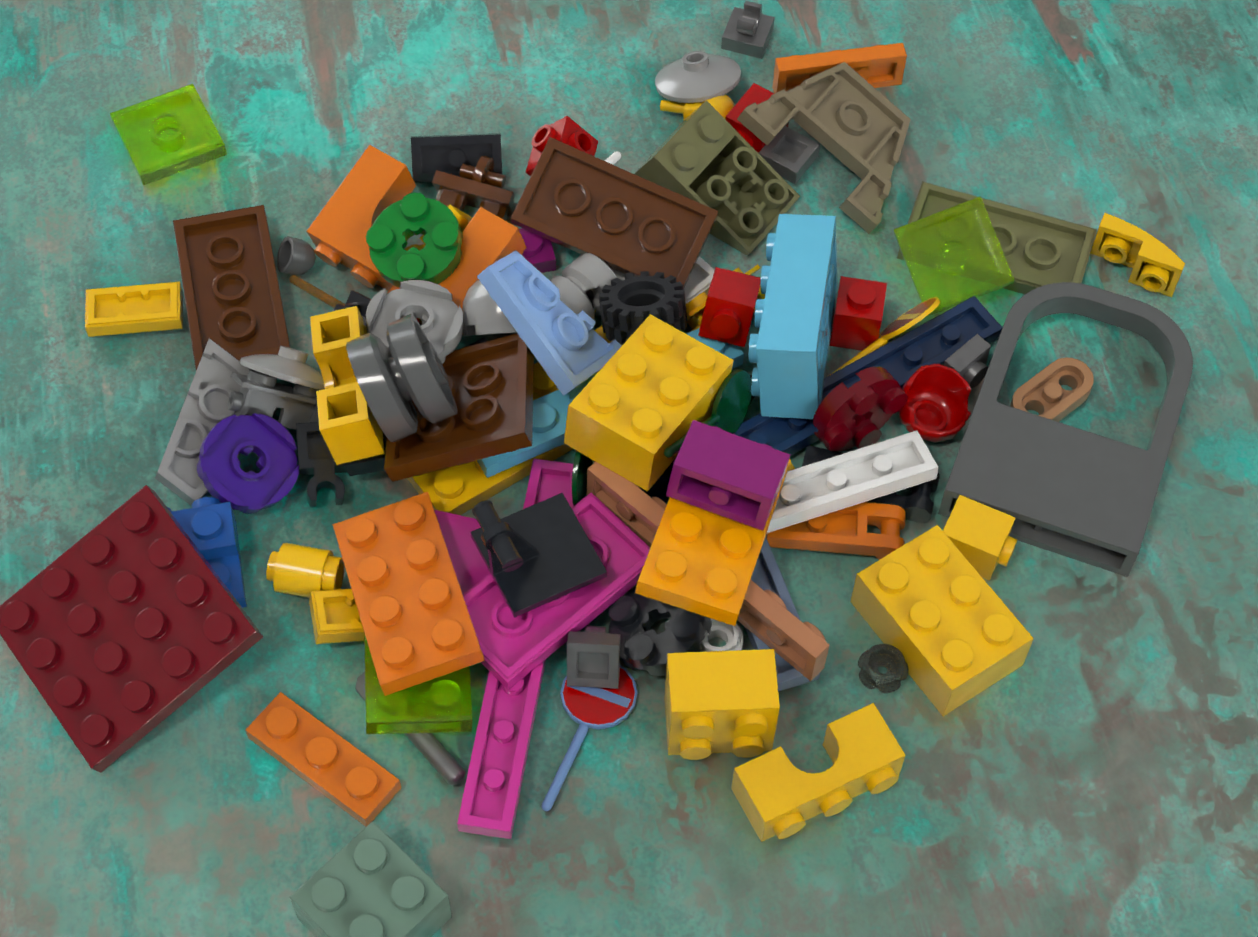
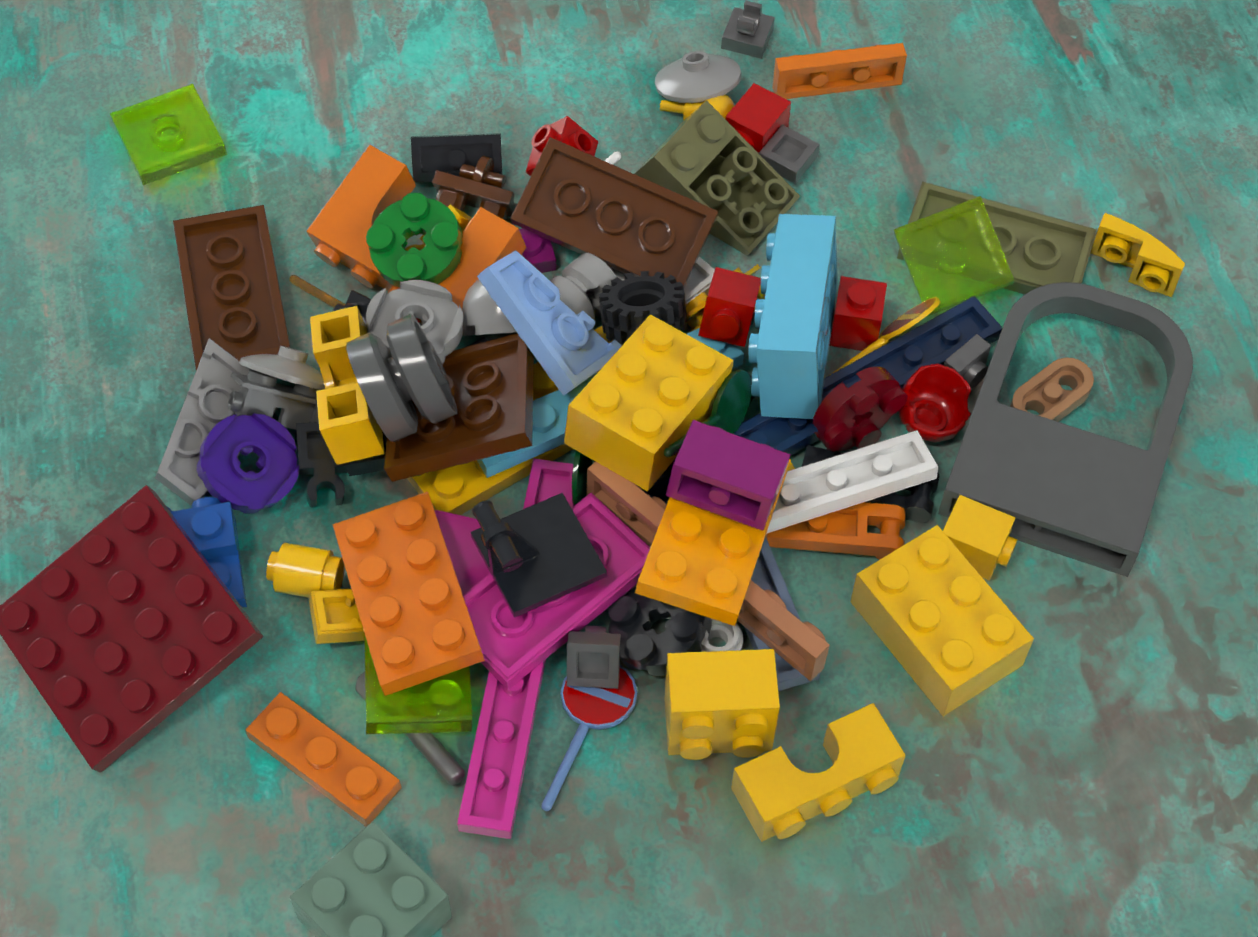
yellow plate [85,281,183,337] -> none
dark grey hinge [277,236,316,275] -> none
dark tan wing [737,62,911,234] -> none
clear smoke plate [858,644,908,693] -> none

